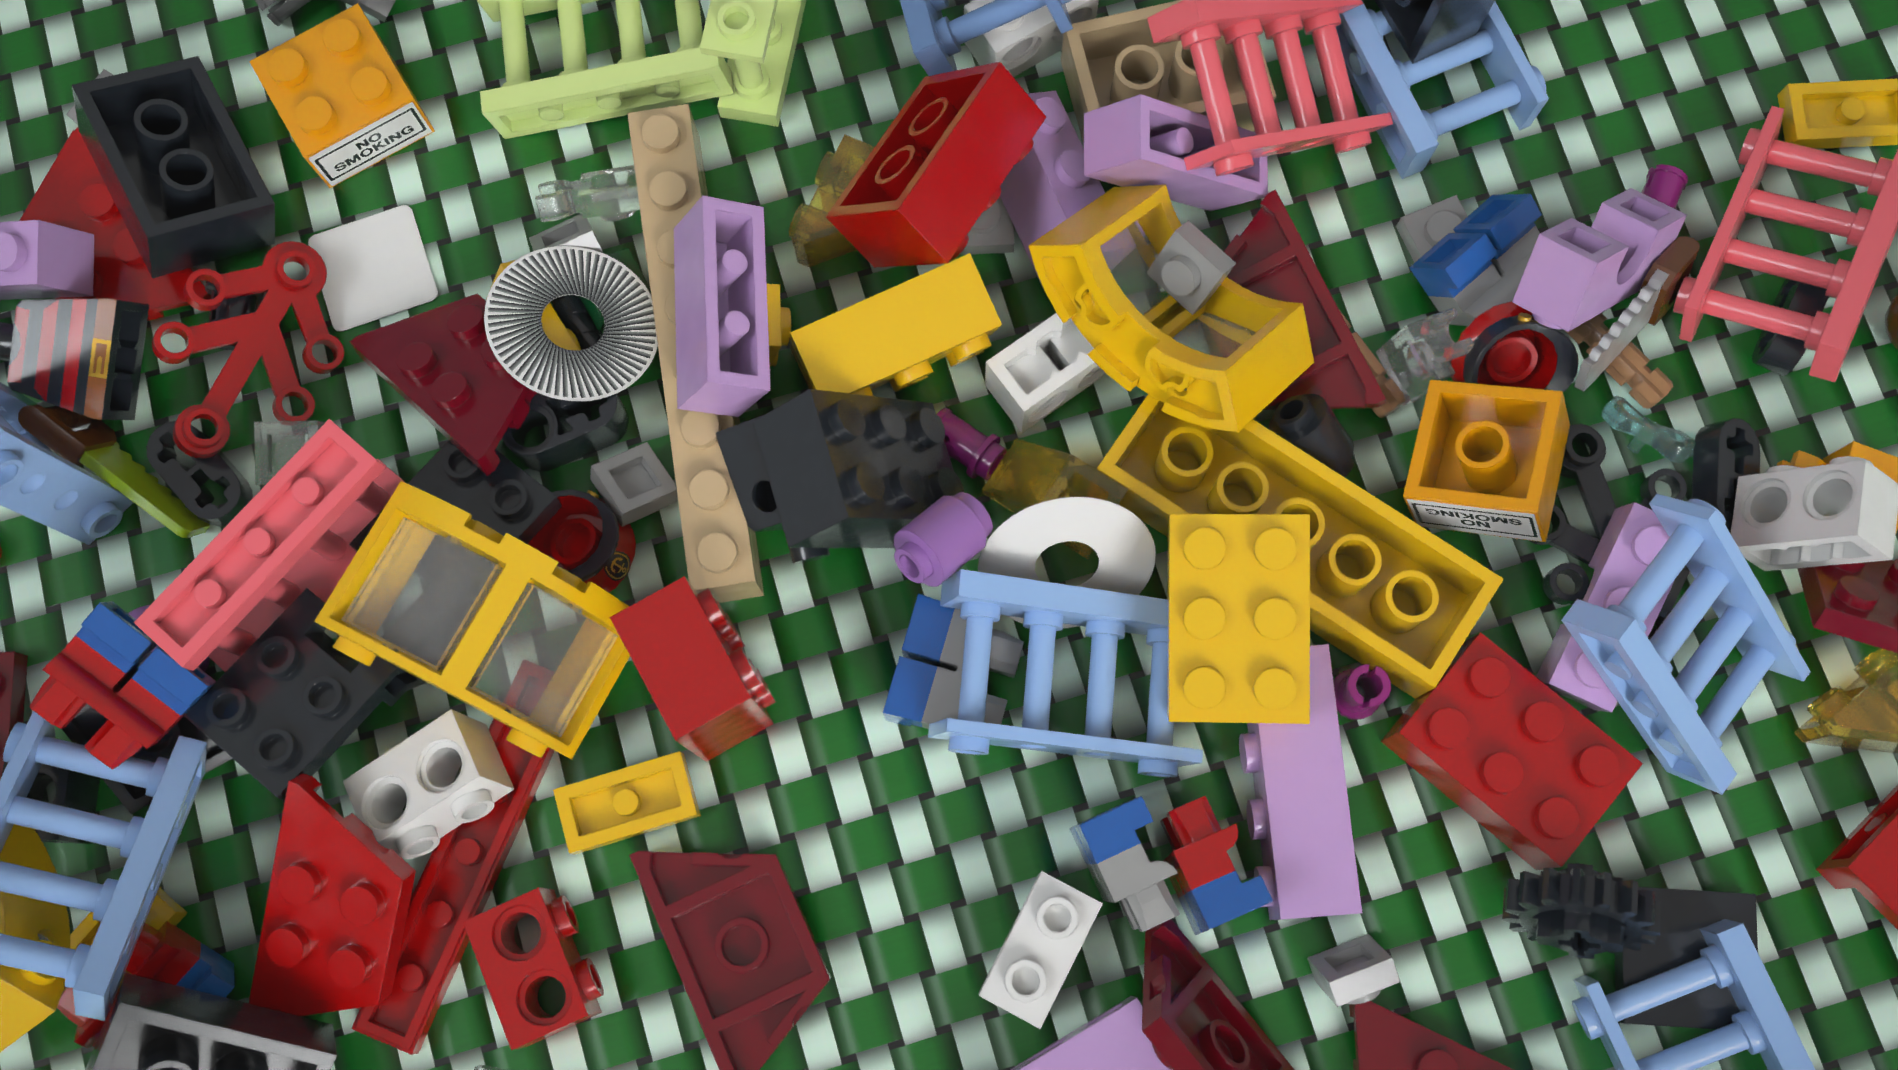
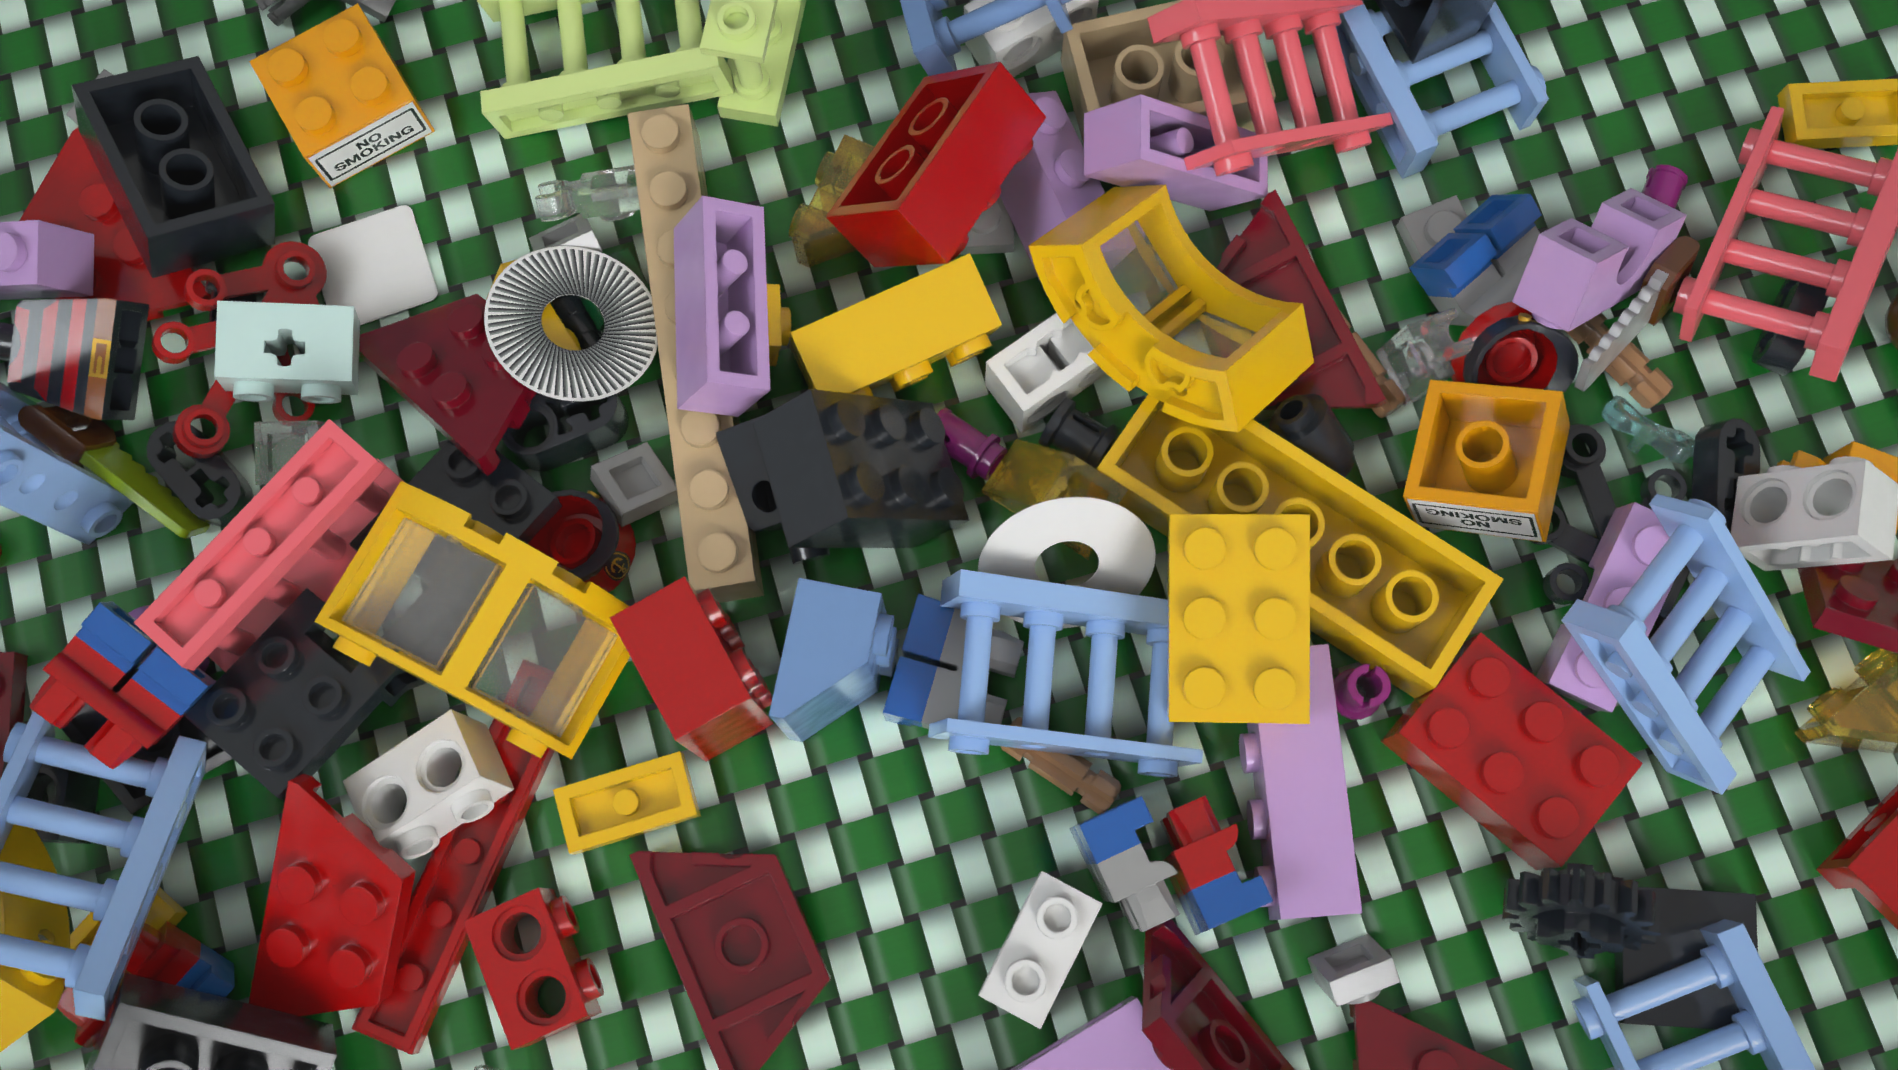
medium lavender brick [894,492,993,587] -> none
light grey plate [1146,220,1236,315] -> none
none -> light aqua brick [214,300,360,404]
none -> medium blue slope [769,578,899,742]
none -> medium nougat axle [1000,717,1121,814]
none -> black bush [1038,397,1121,477]

